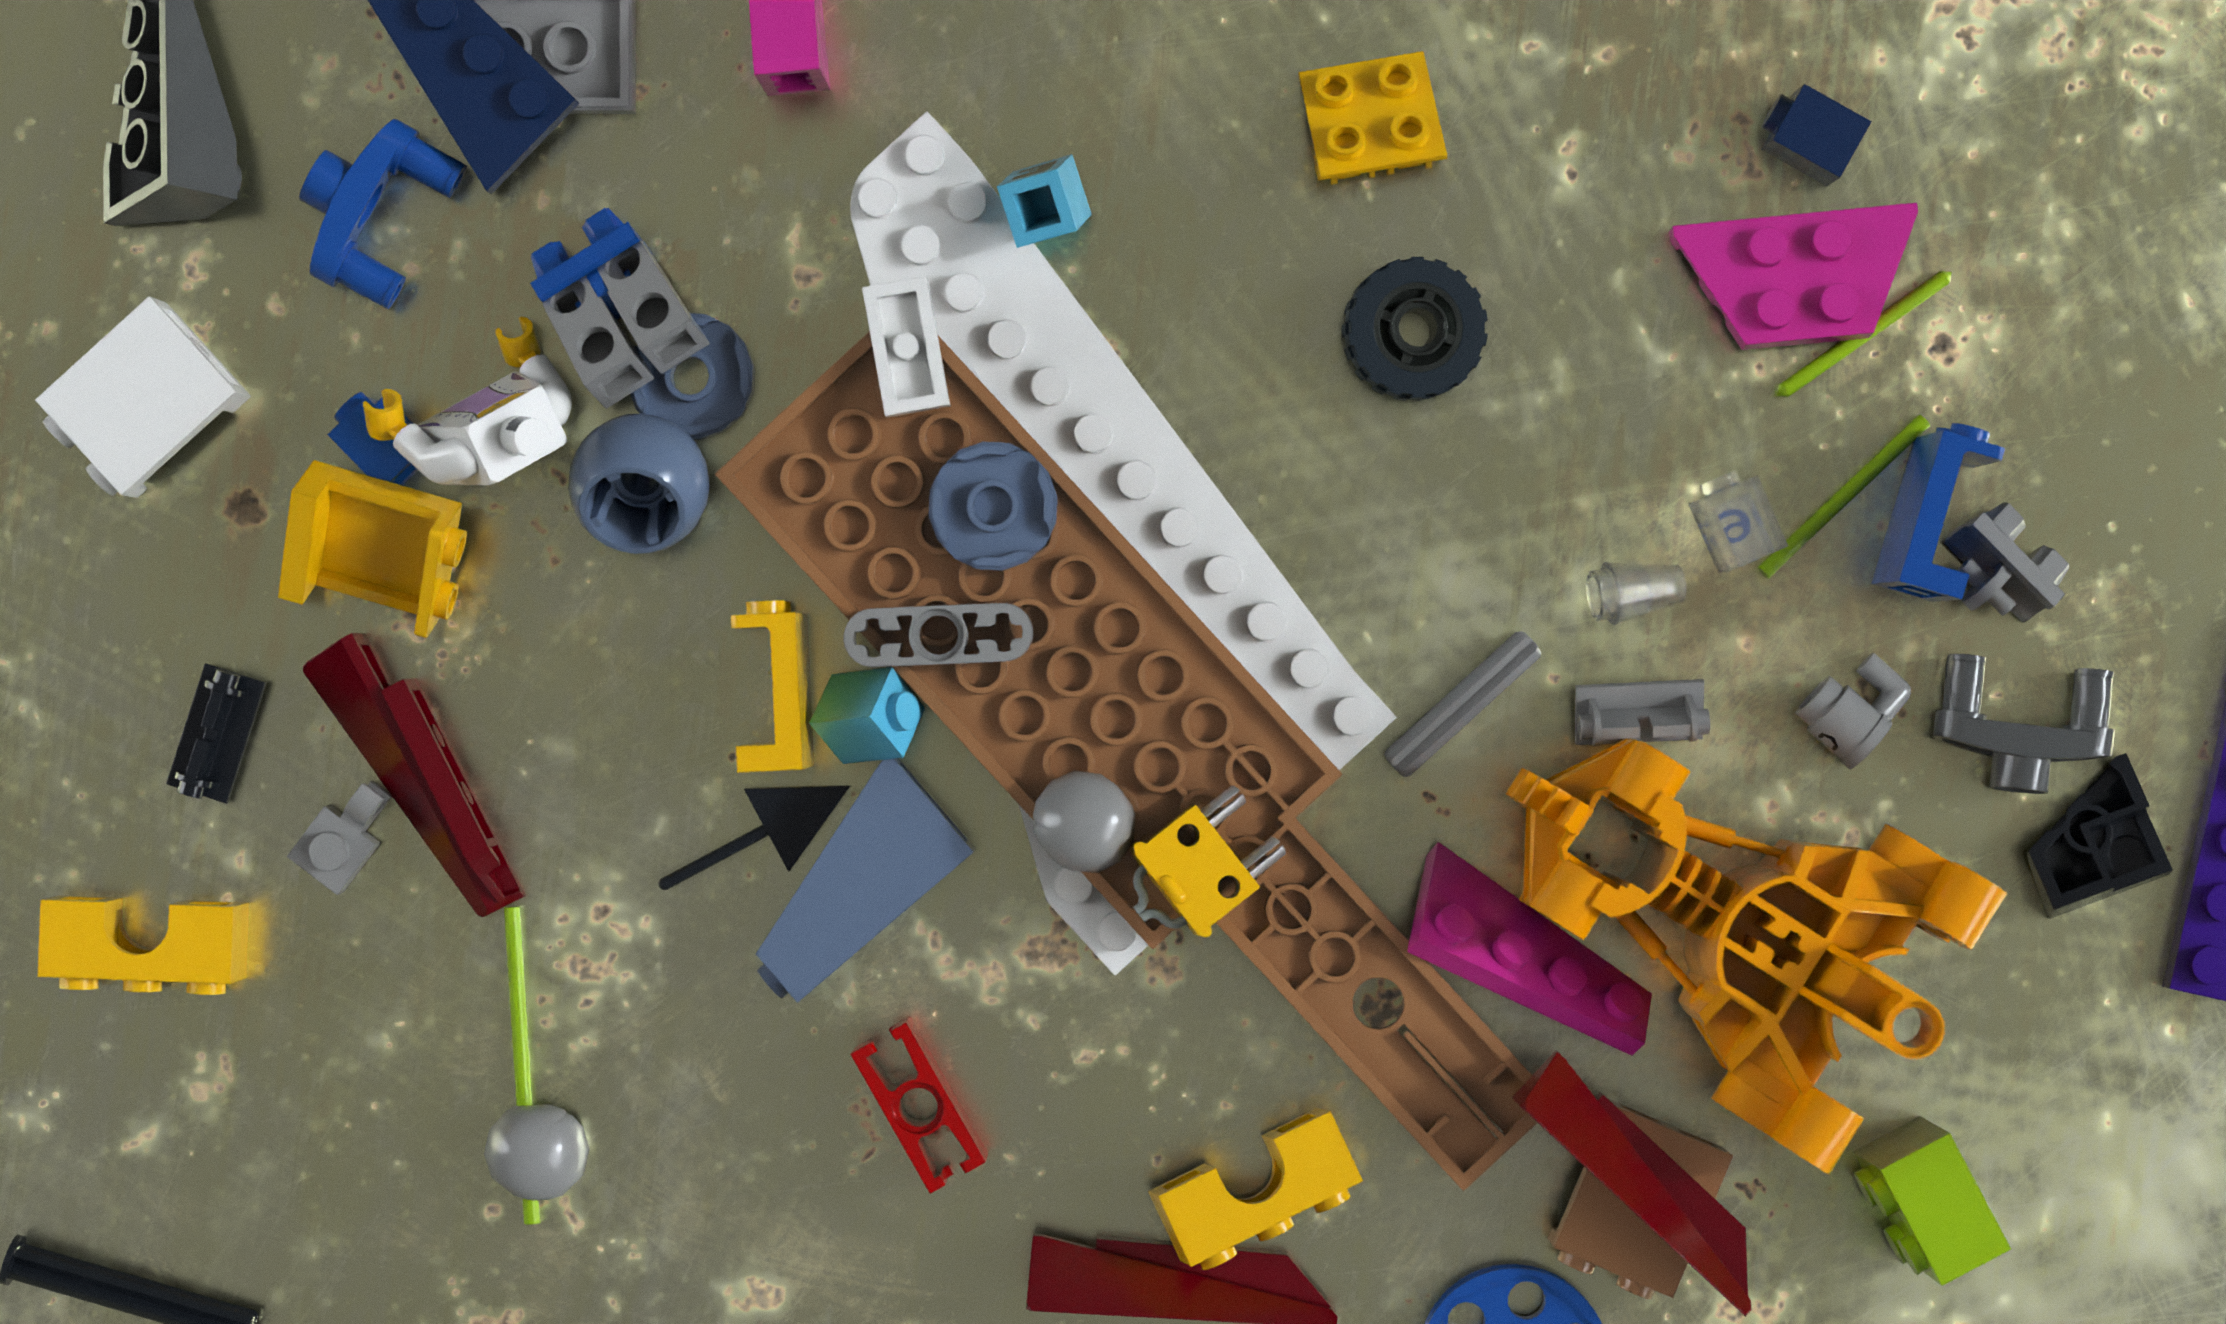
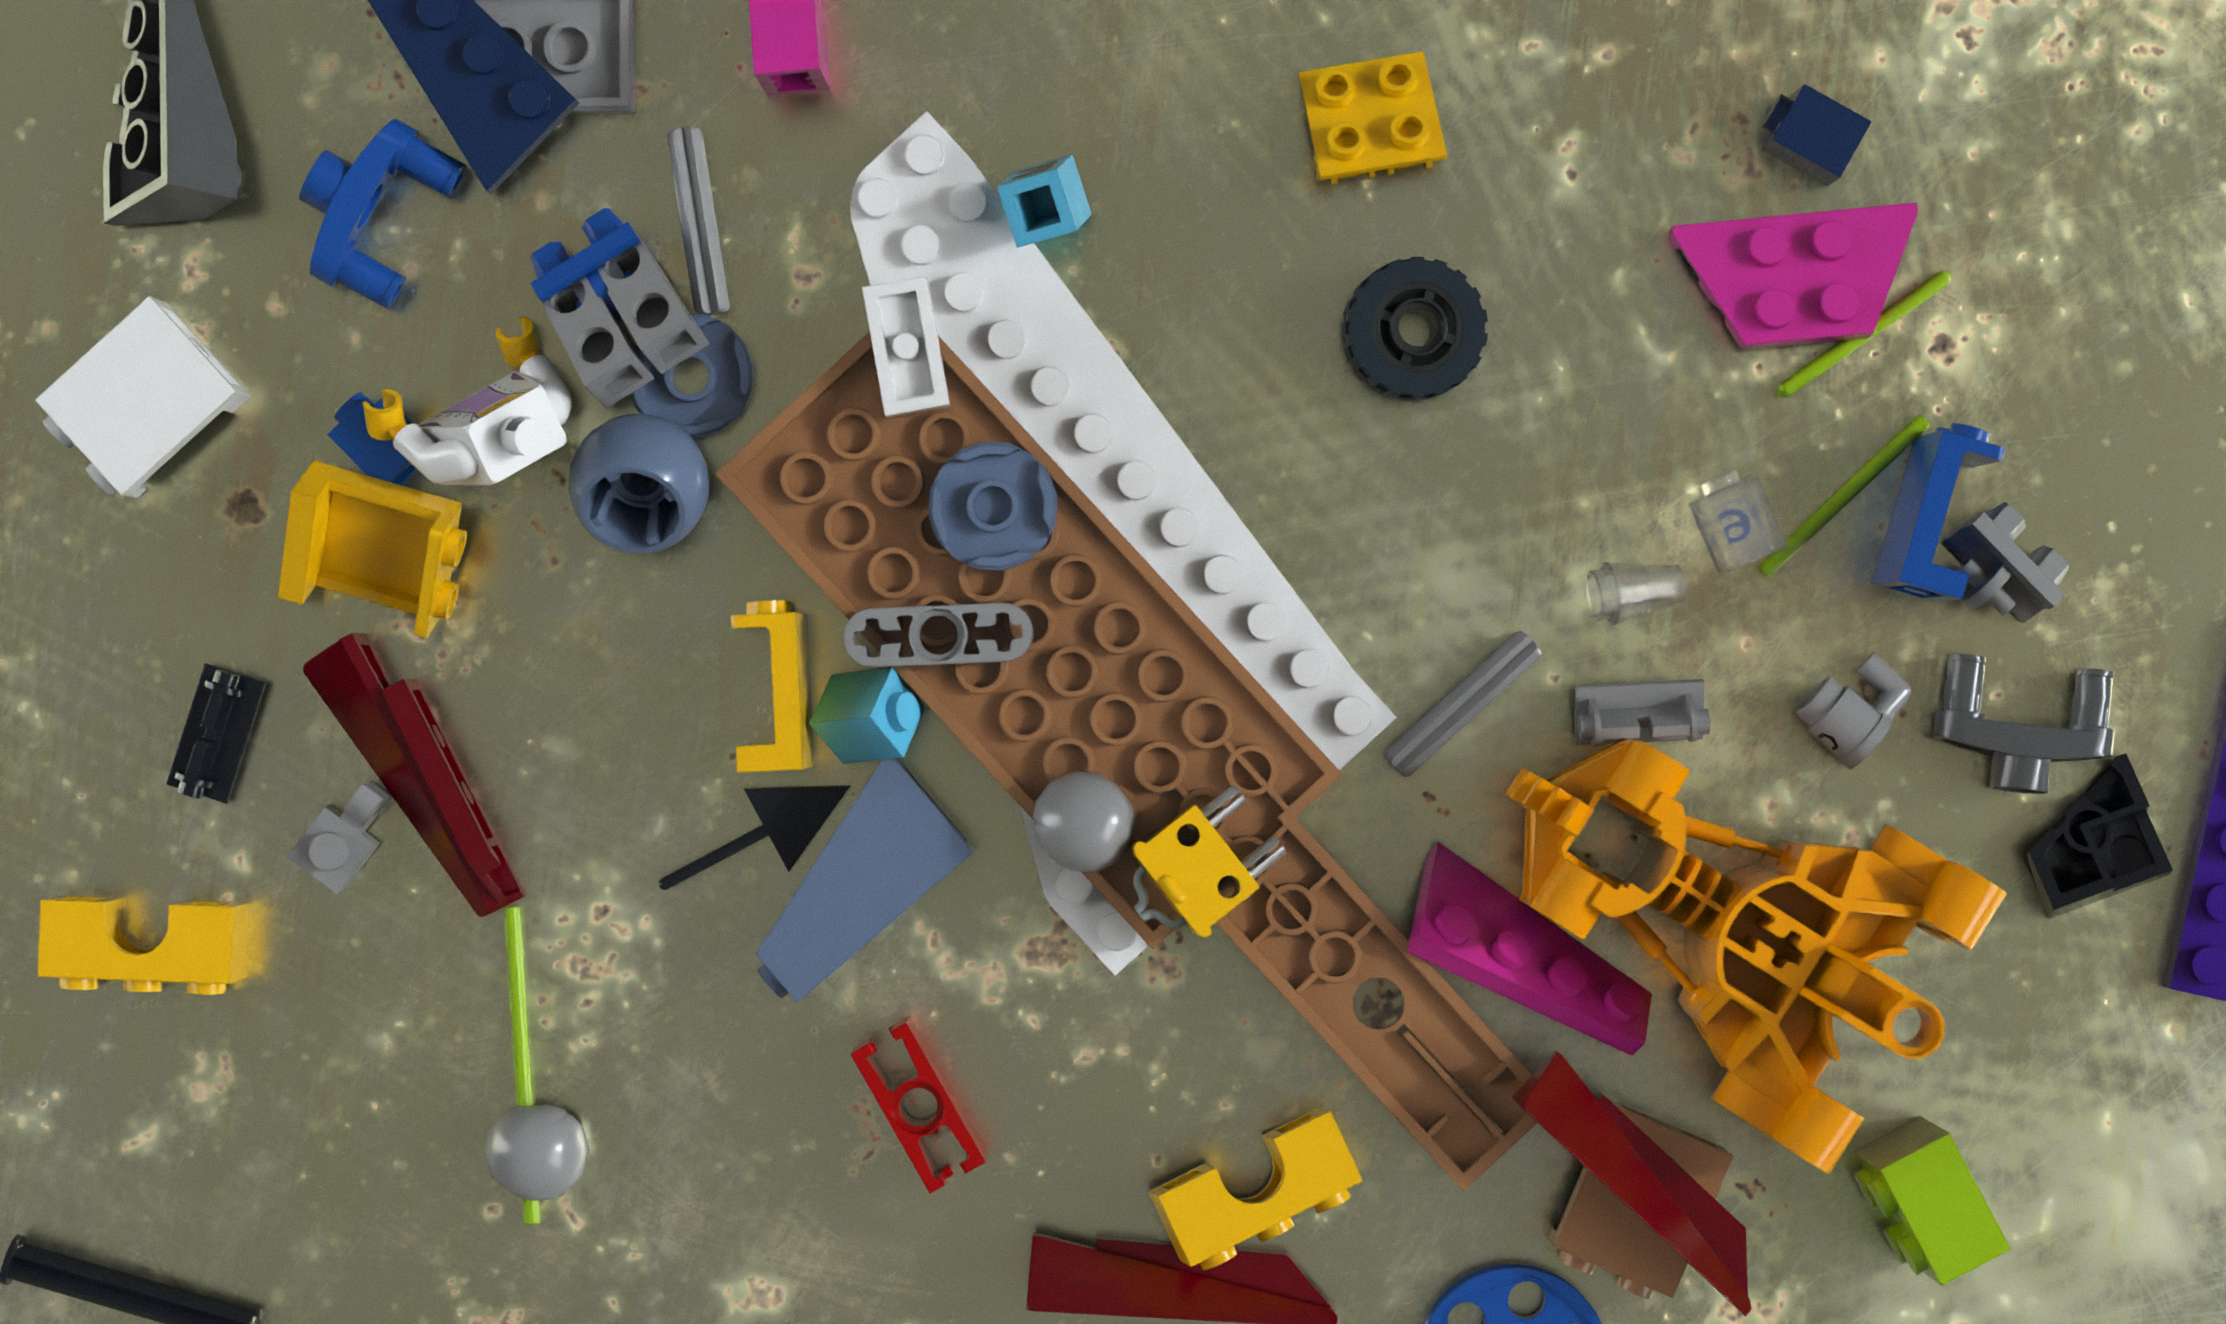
none -> light grey axle [667,126,730,315]

